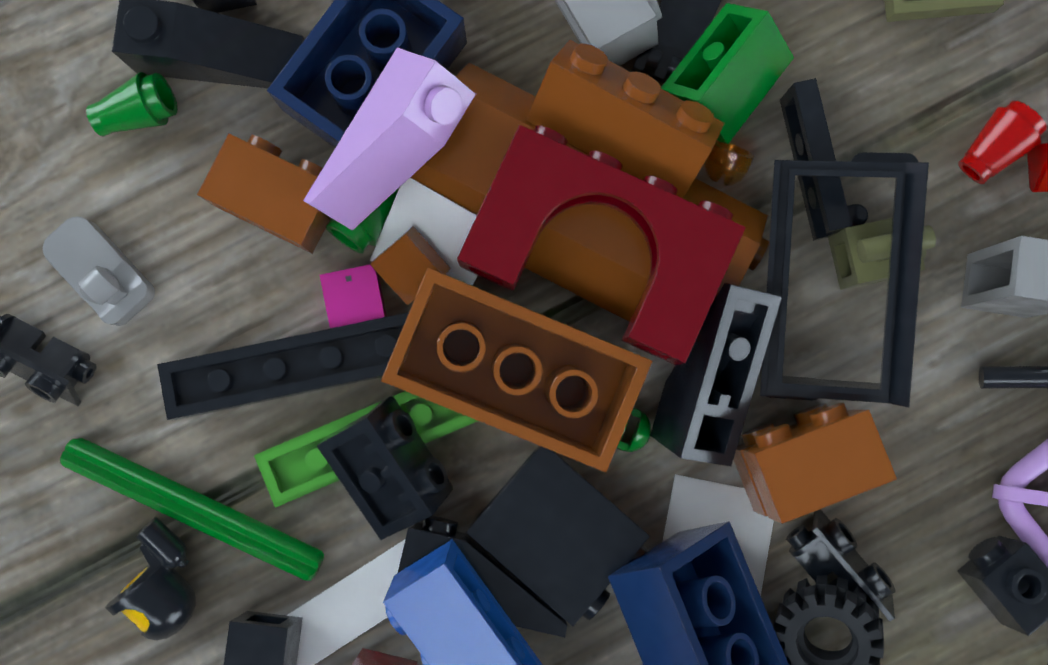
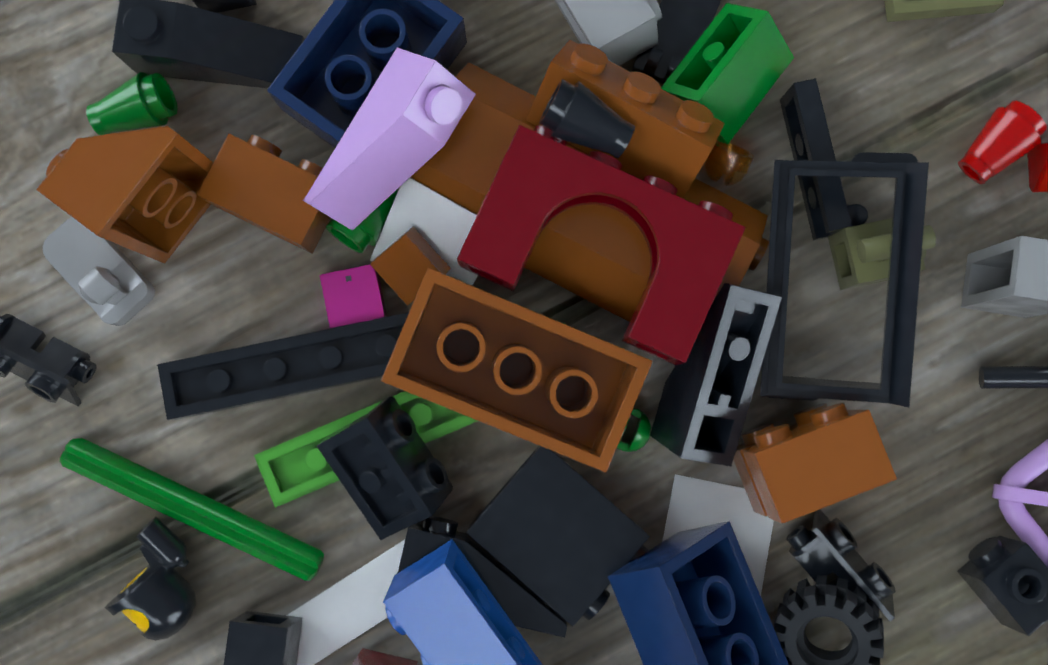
none -> dark orange slope [36,126,213,264]
none -> black cone [539,79,635,159]

